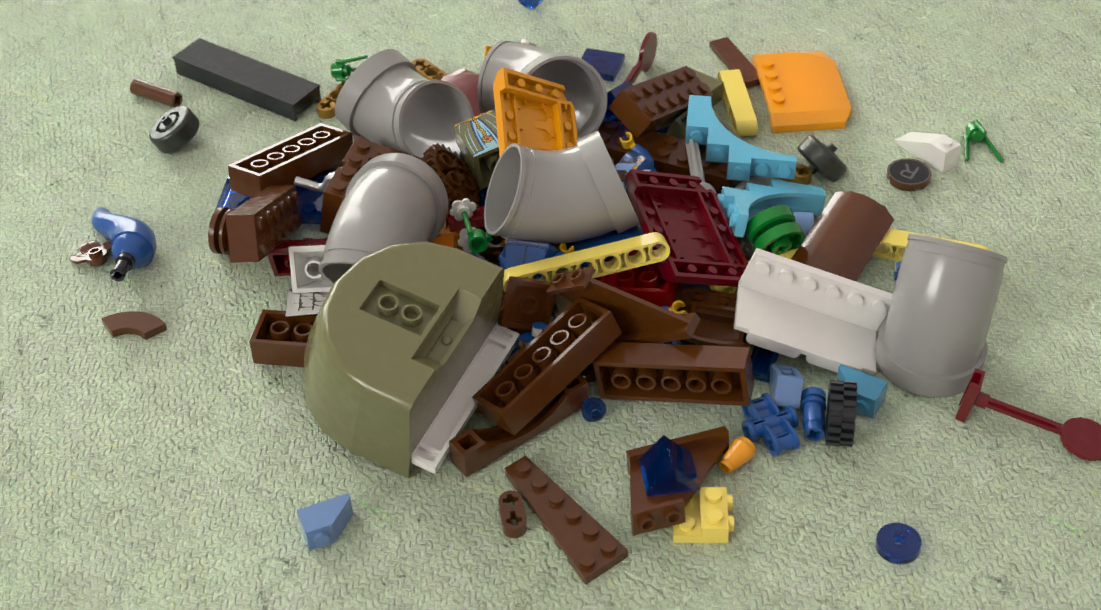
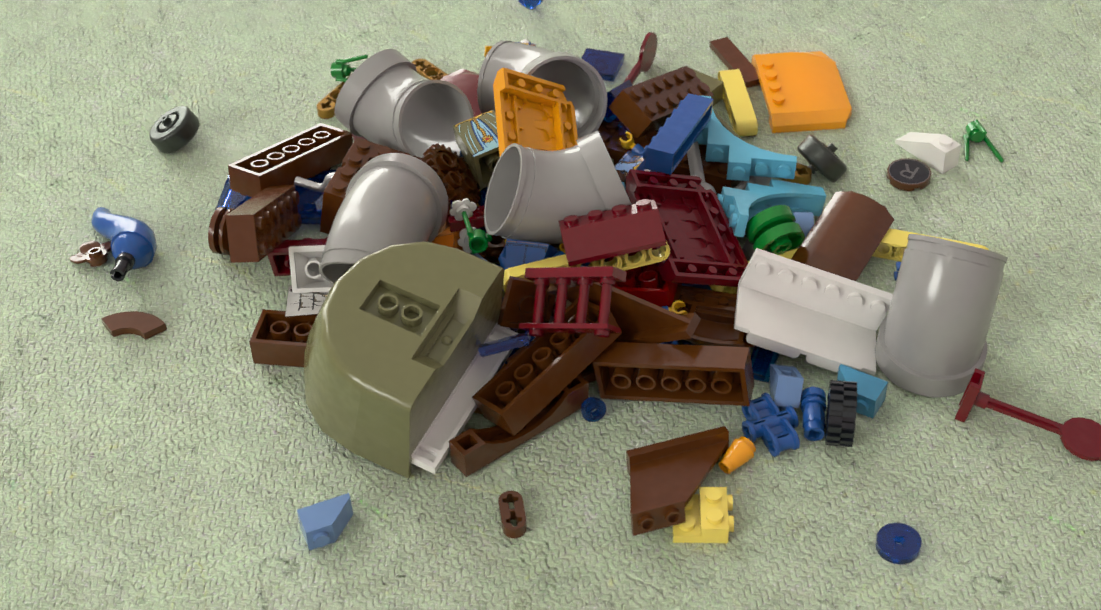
reddish brown piece [130,79,182,108] -> none
black tile [172,38,321,121] -> none
reddish brown wing [505,455,628,585] -> none
clear blue slope [639,435,701,497] -> none
none -> clear blue tile [478,331,532,357]
none -> dark red fence [519,266,627,338]
none -> dark red slope [558,199,667,267]
none -> blue brick [643,93,714,175]

